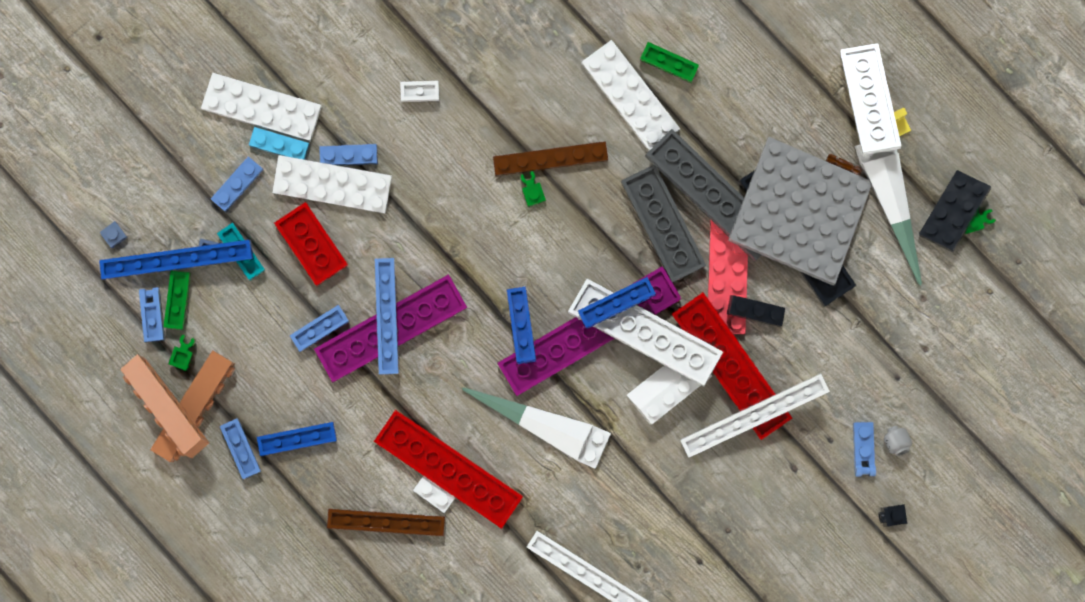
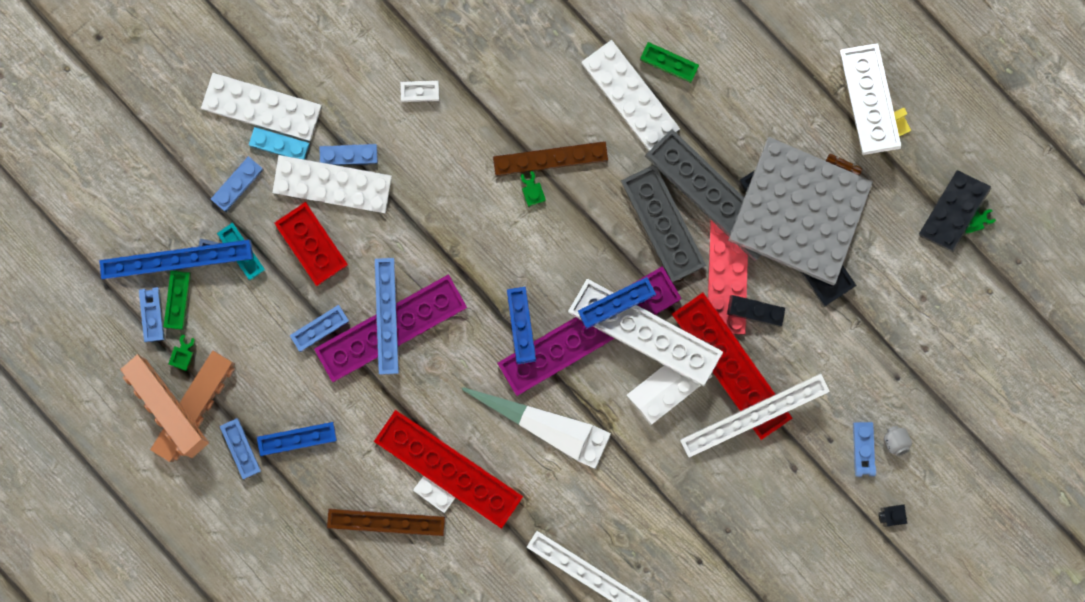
sand blue plate [100,221,127,248] -> none
white plate [855,145,922,285] -> none

